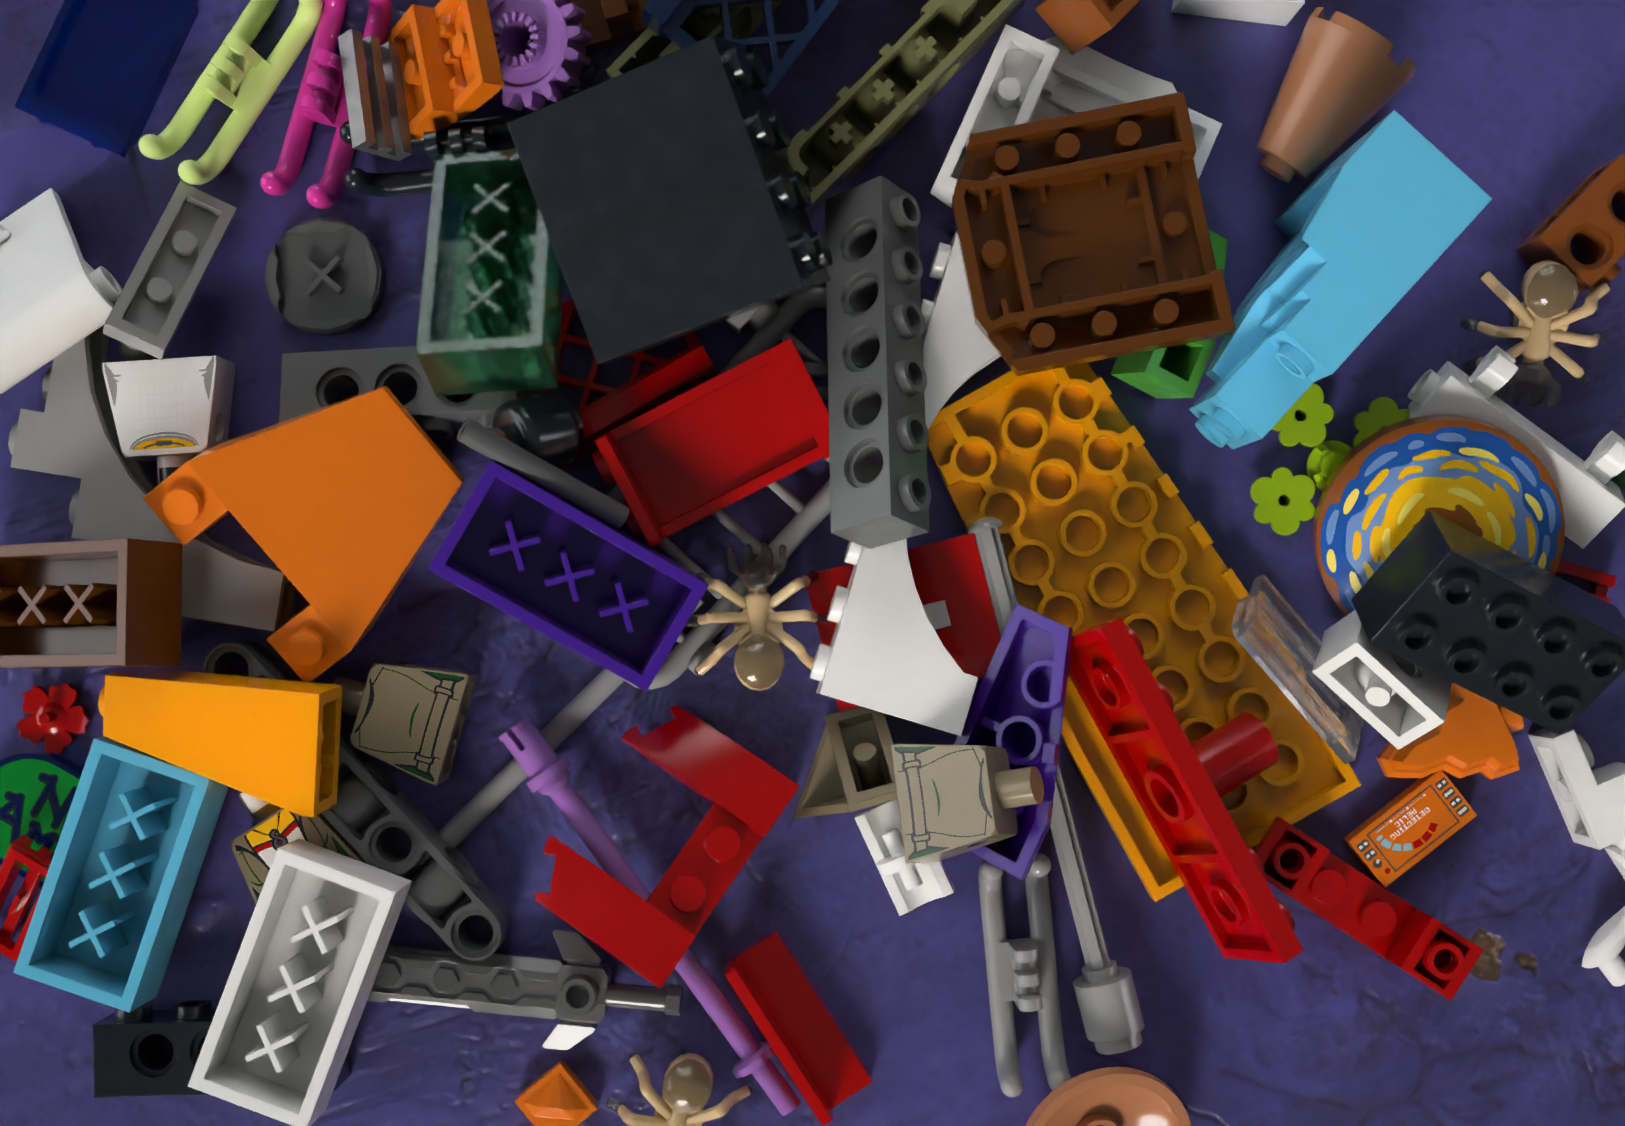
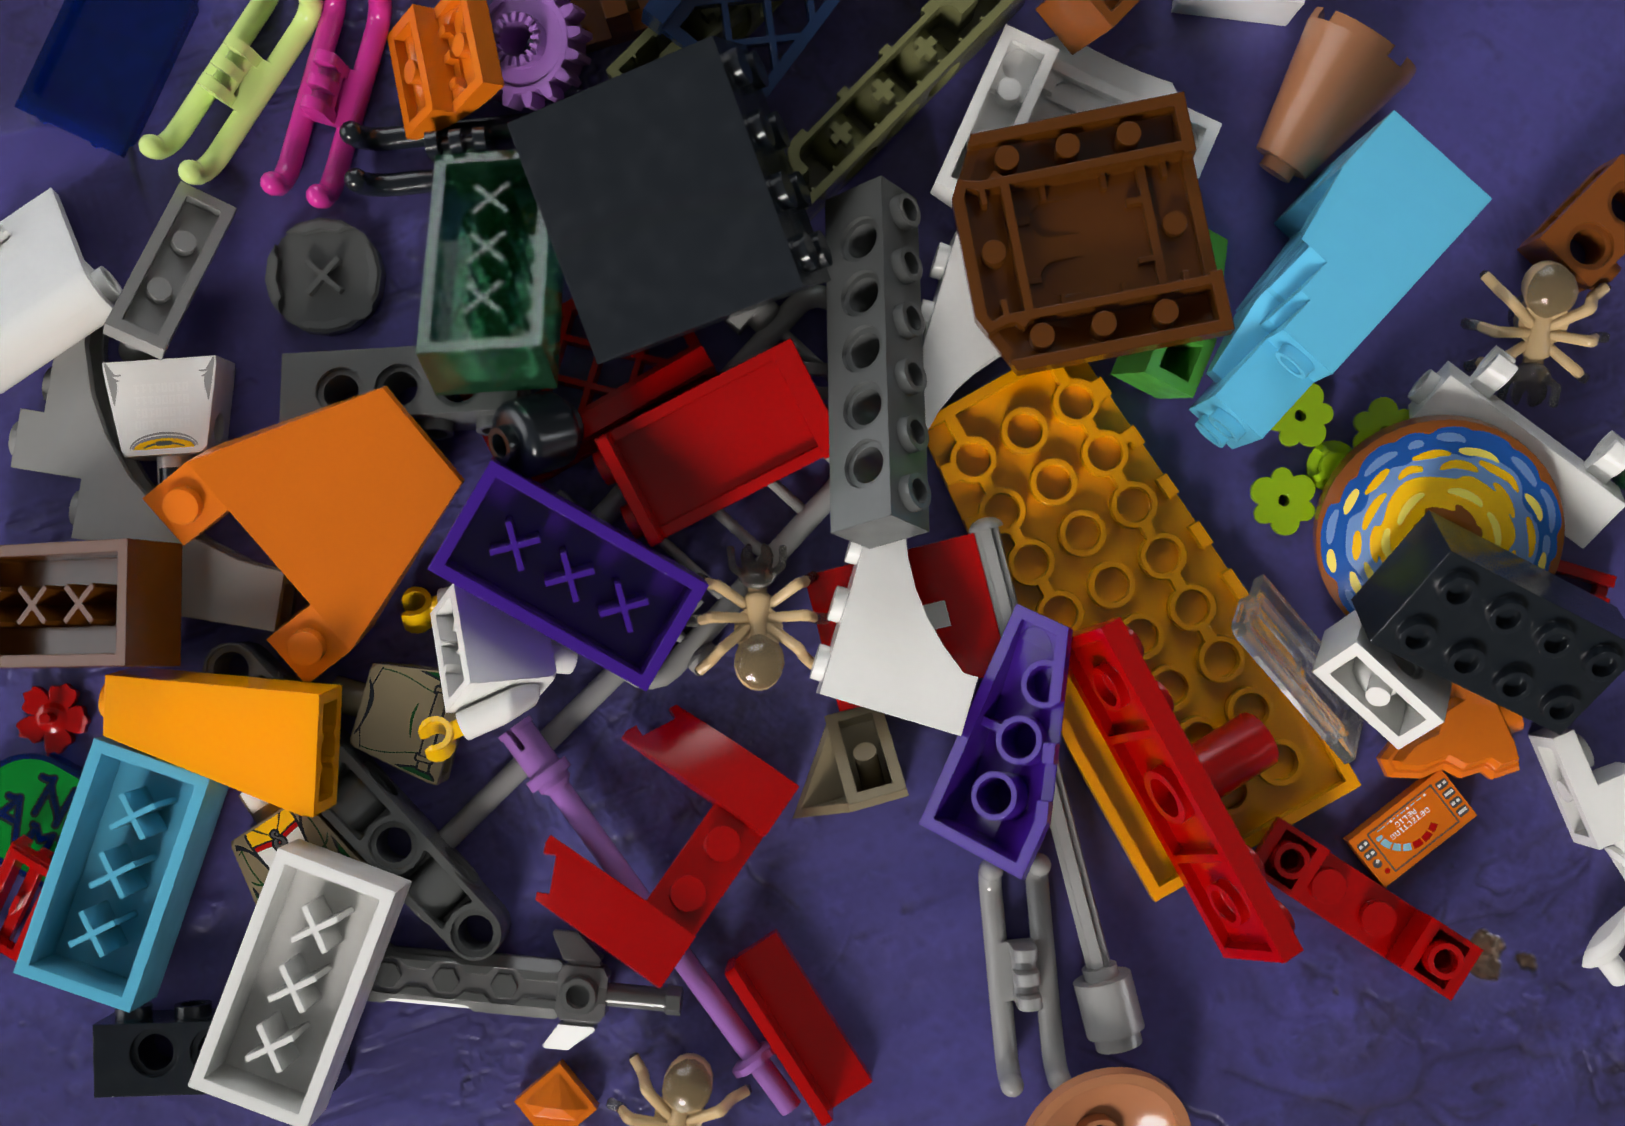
flat silver tile [338,28,413,161] -> none
dark grey piece [457,418,629,529] -> none
white hips [855,799,955,916] -> none
dark tan torso [891,744,1044,863] -> none
none -> white torso [401,584,578,762]

